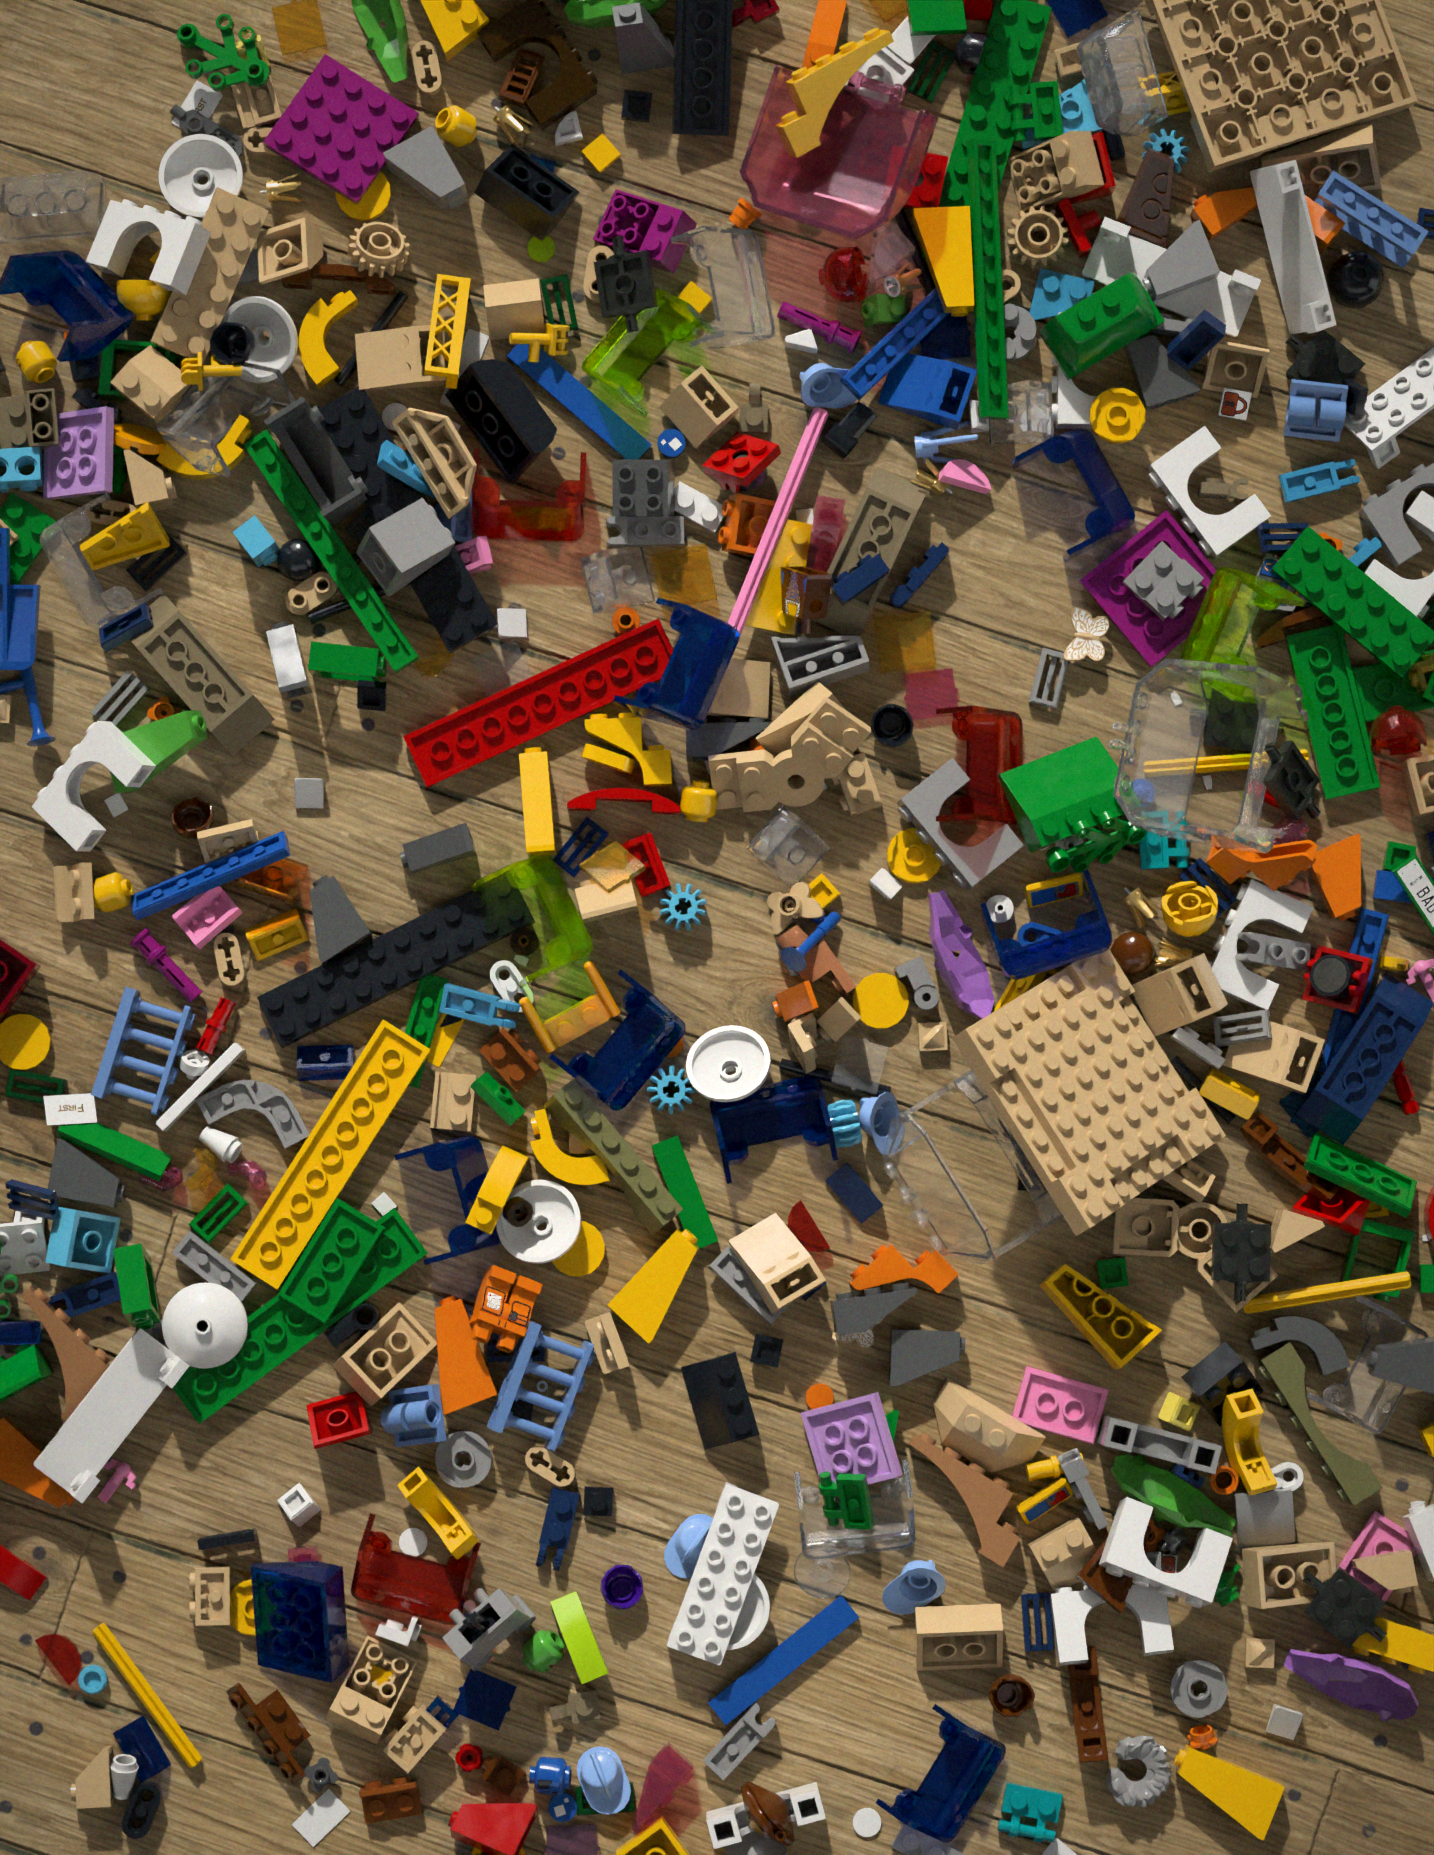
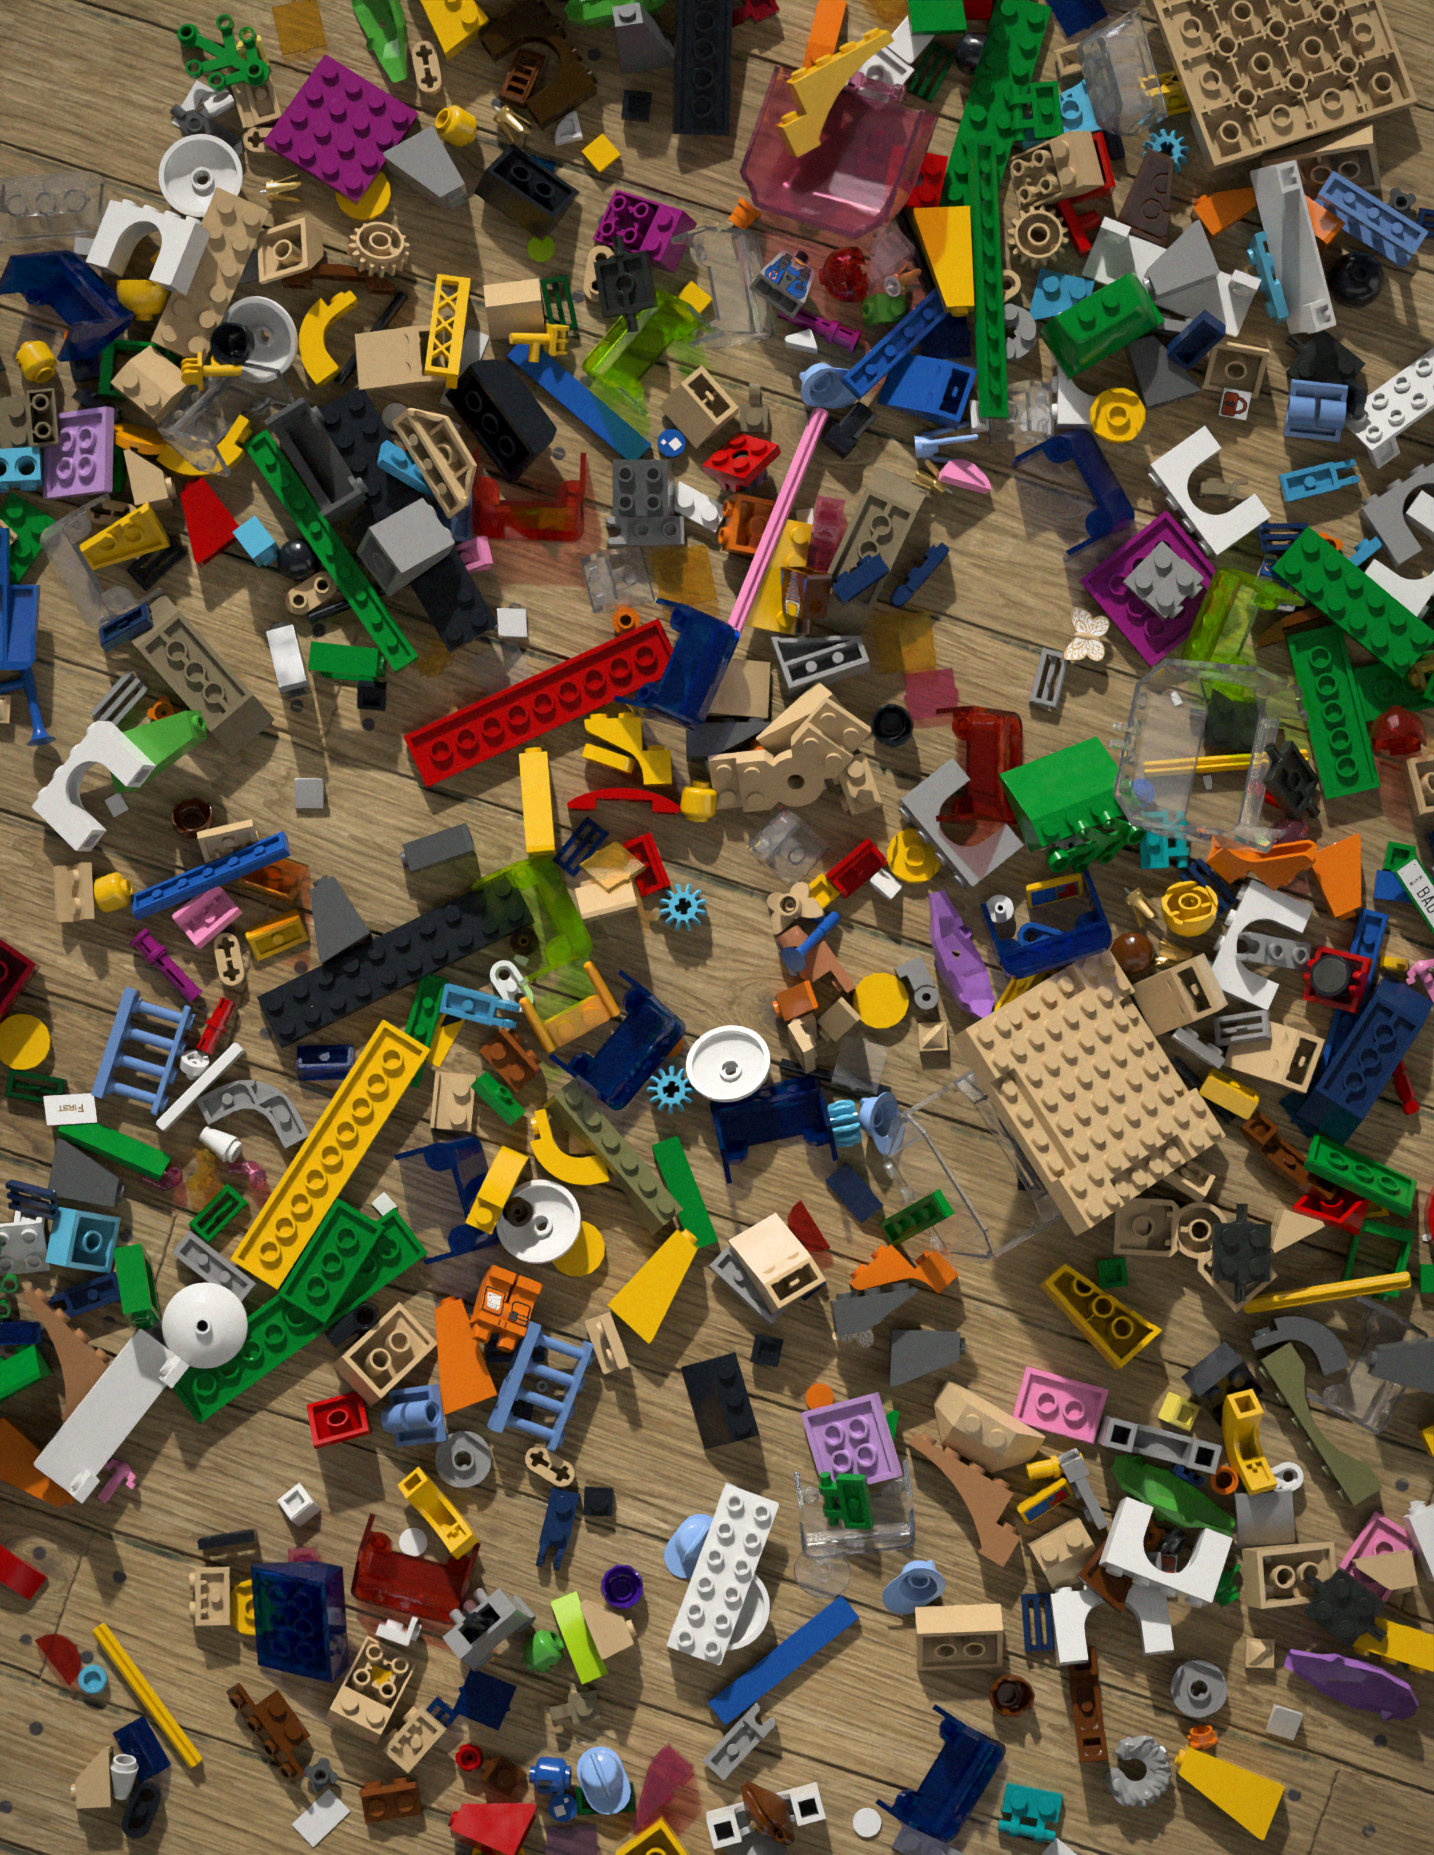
none -> white window [74,237,95,256]
none -> red slope [180,477,240,568]
none -> white slope [202,87,236,118]
none -> tan slope [580,1600,637,1660]
none -> torso [749,250,815,319]
none -> red hinge [825,838,888,900]
none -> green tile [879,1189,955,1247]
none -> medium azure wing [1246,231,1289,325]
none -> dark grey plate [1386,188,1416,218]

